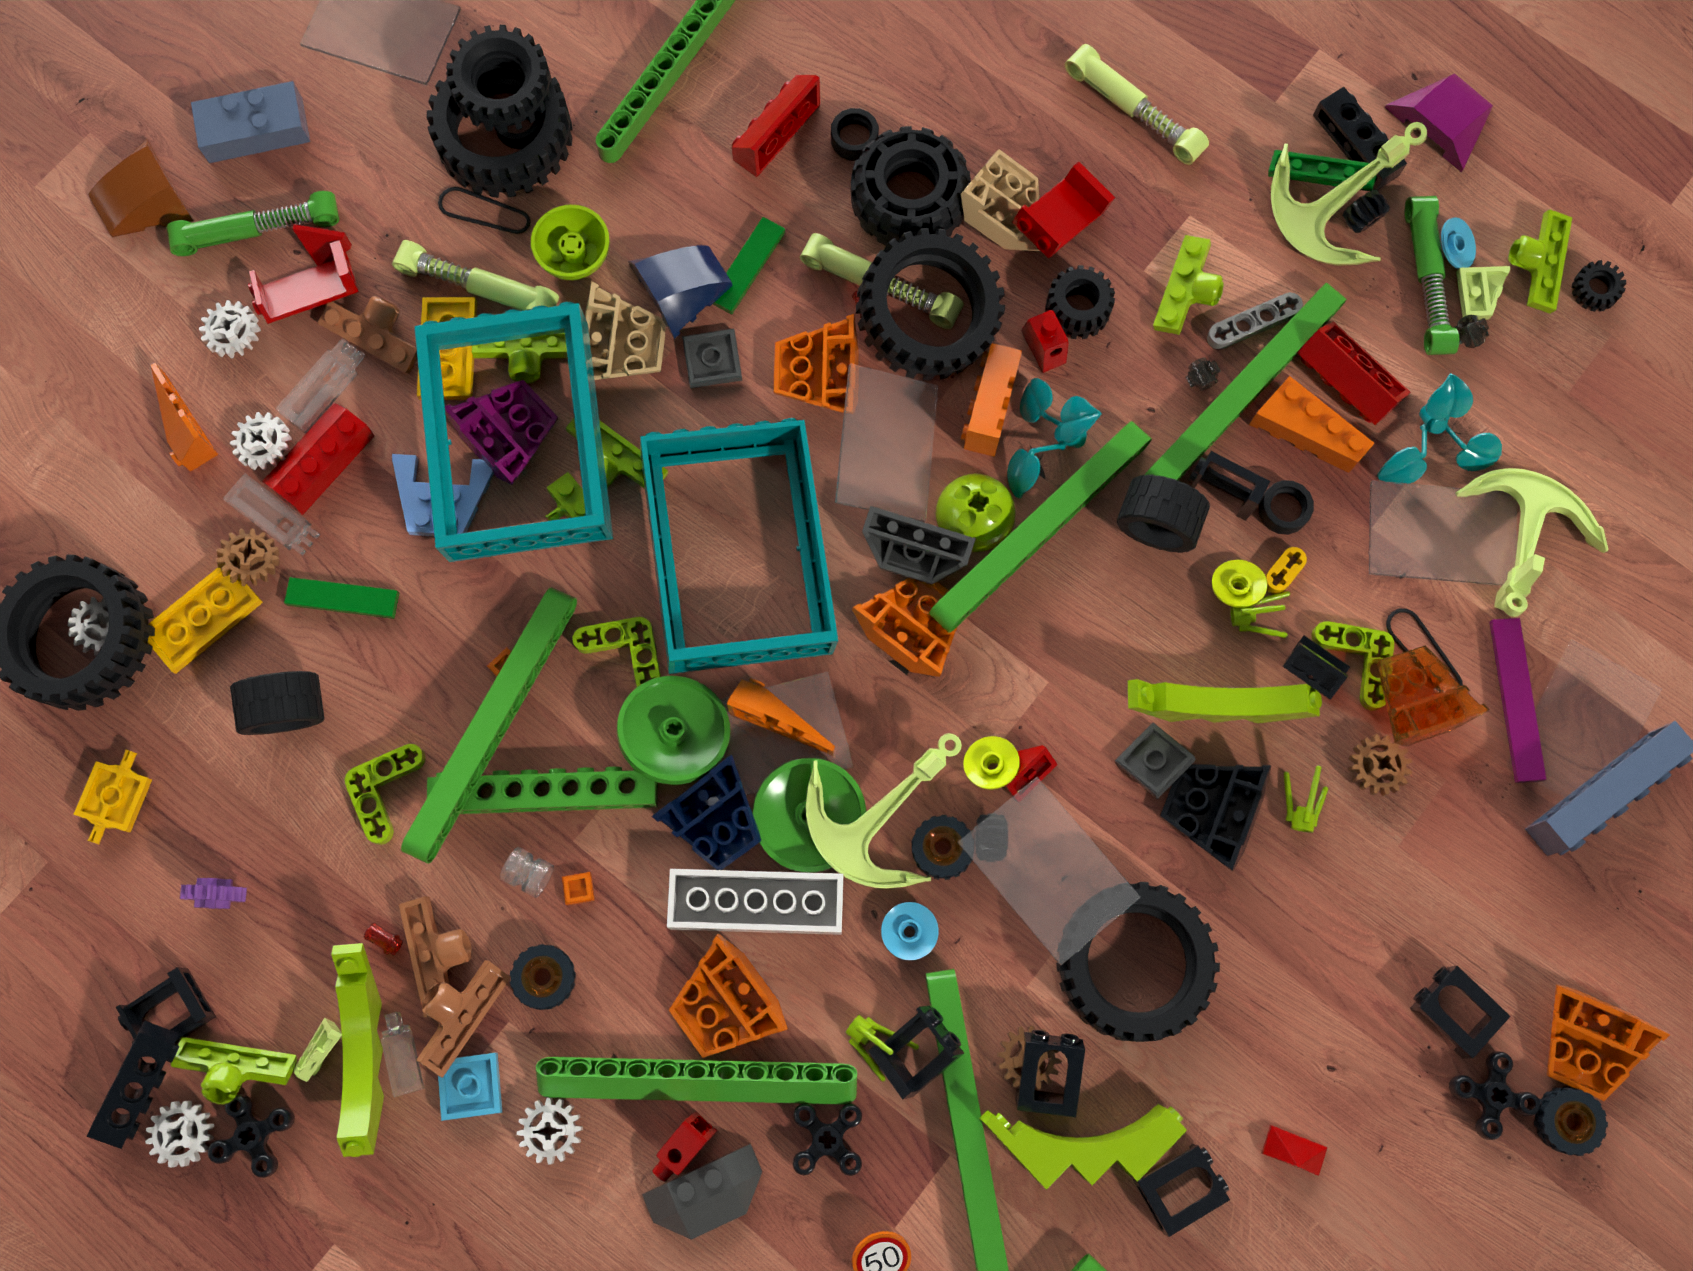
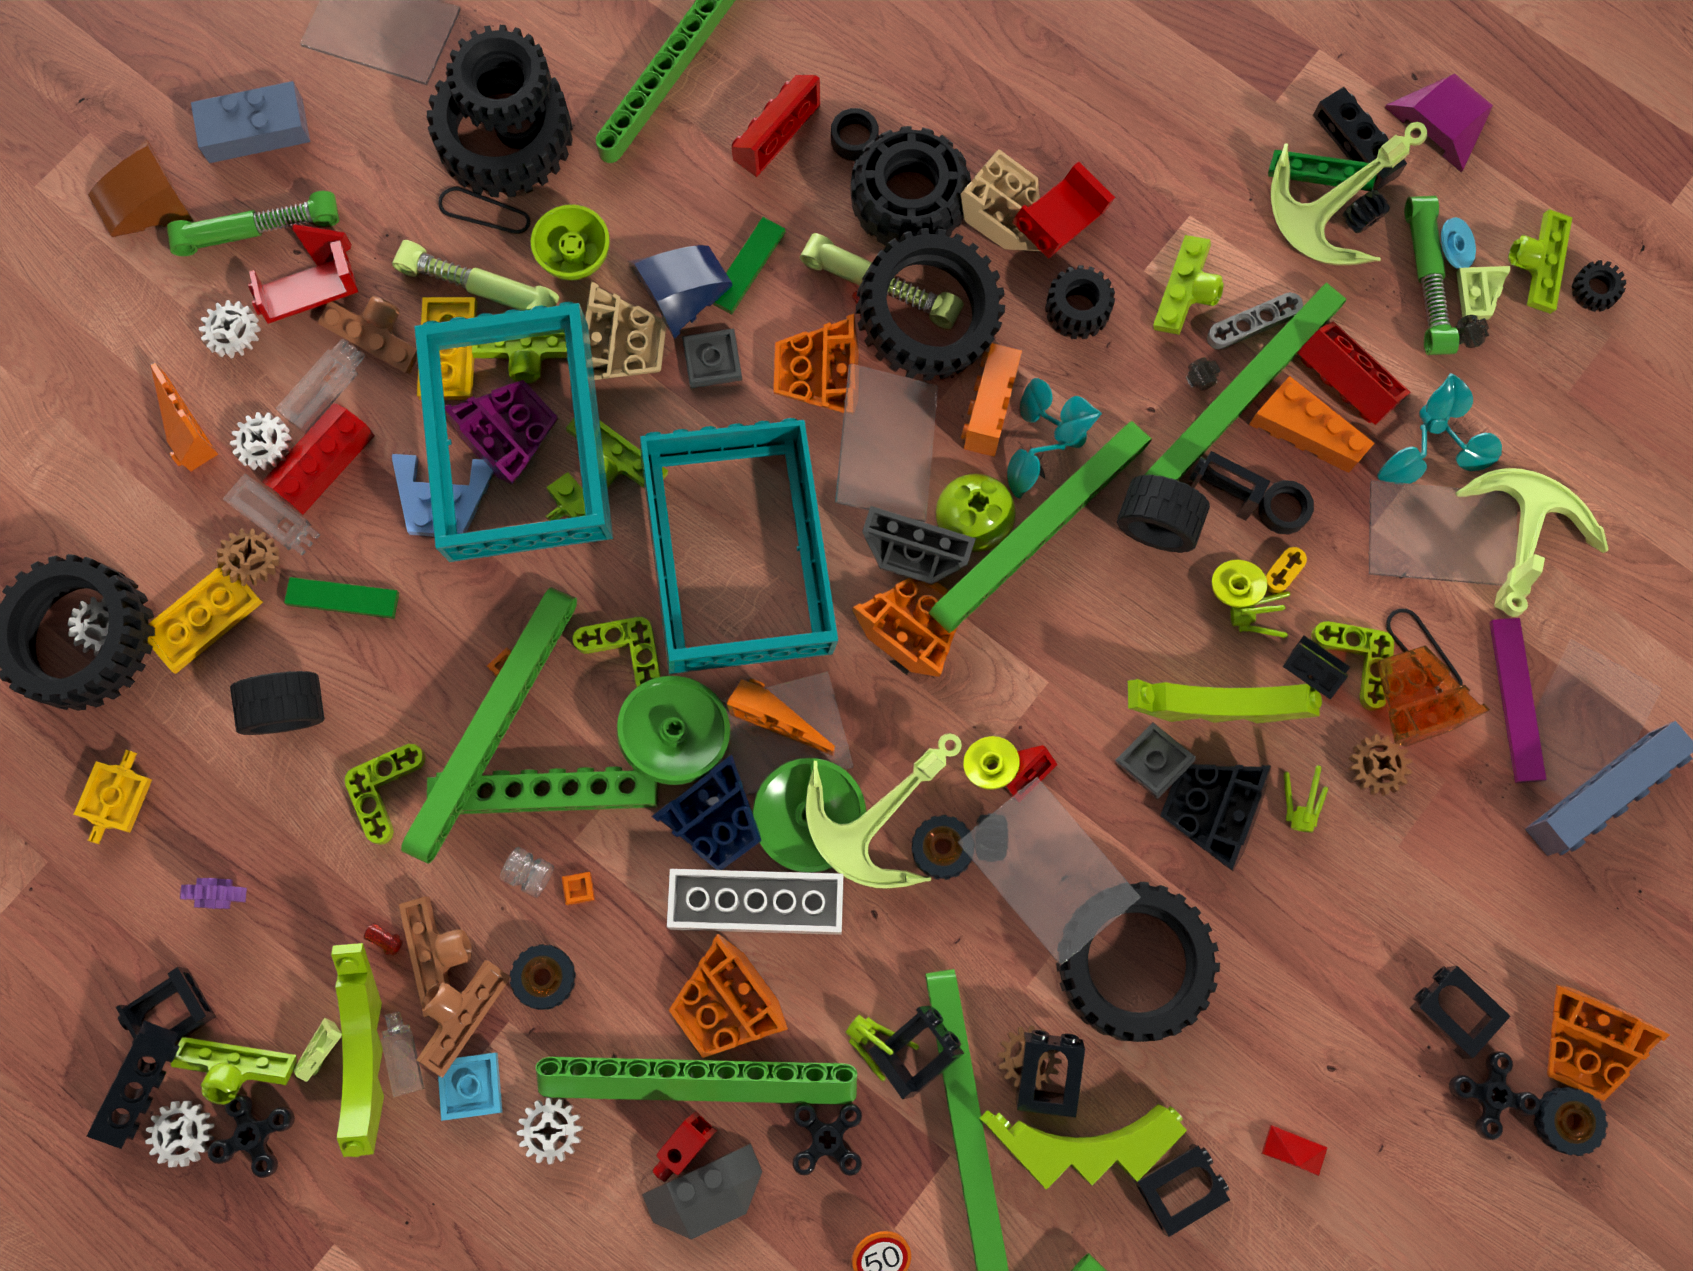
medium azure dish [881,902,939,960] -> none
red torso [1021,310,1069,373] -> none
yellowish green piece [1065,44,1209,165] -> none

